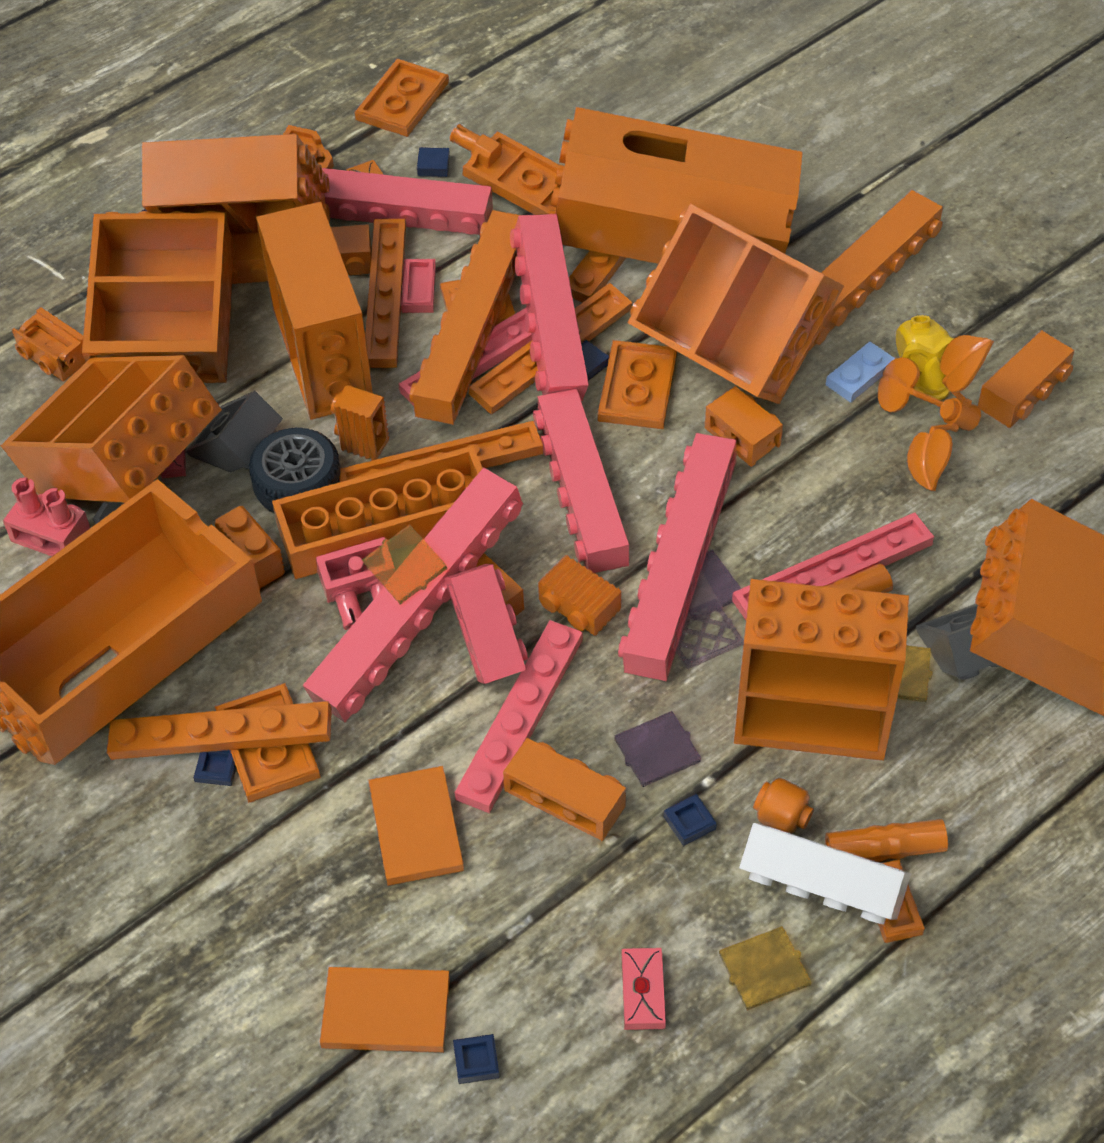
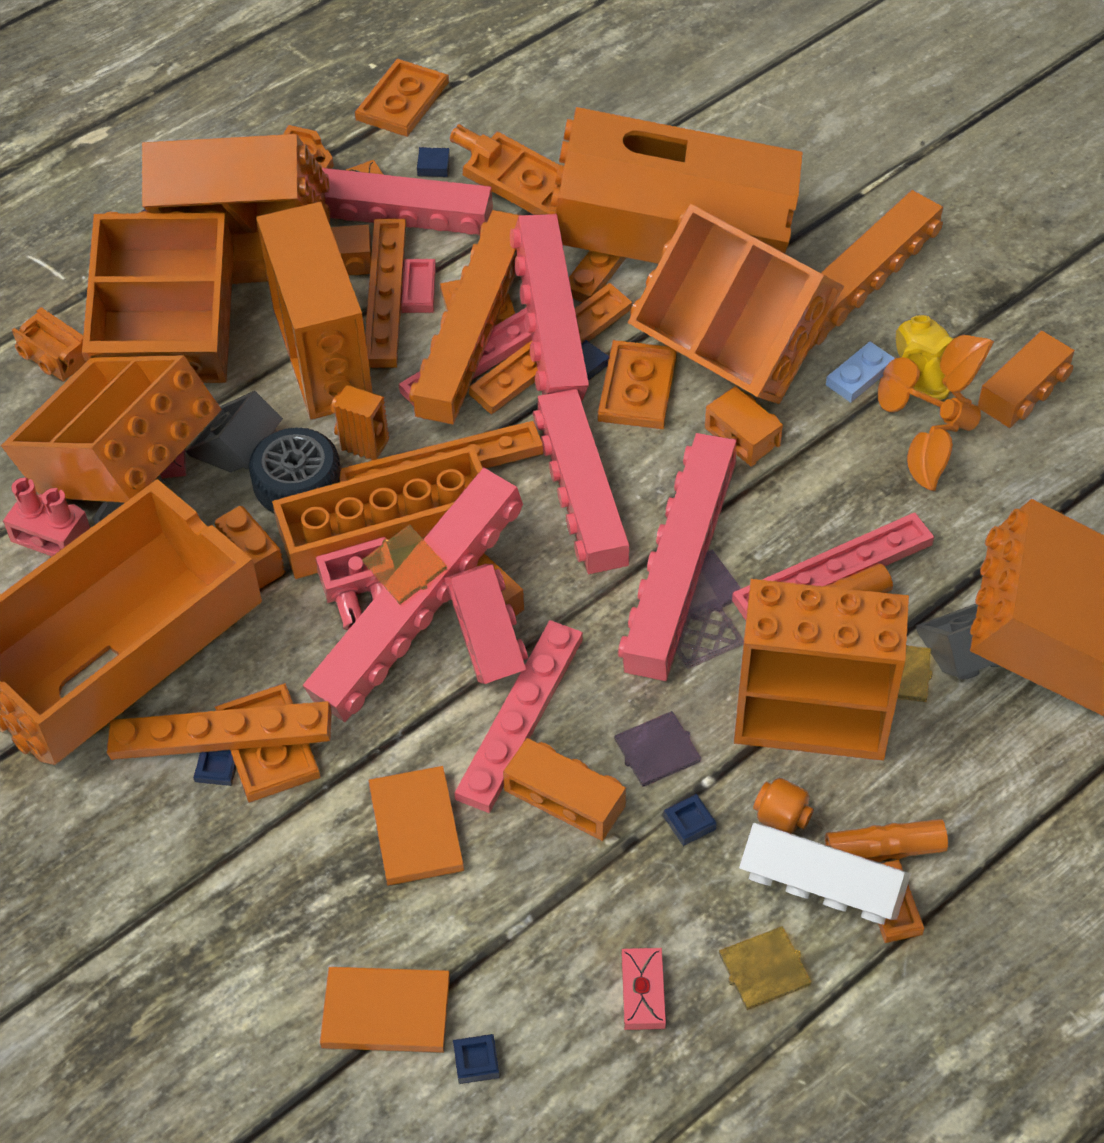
orange brick [538,555,621,636] -> none

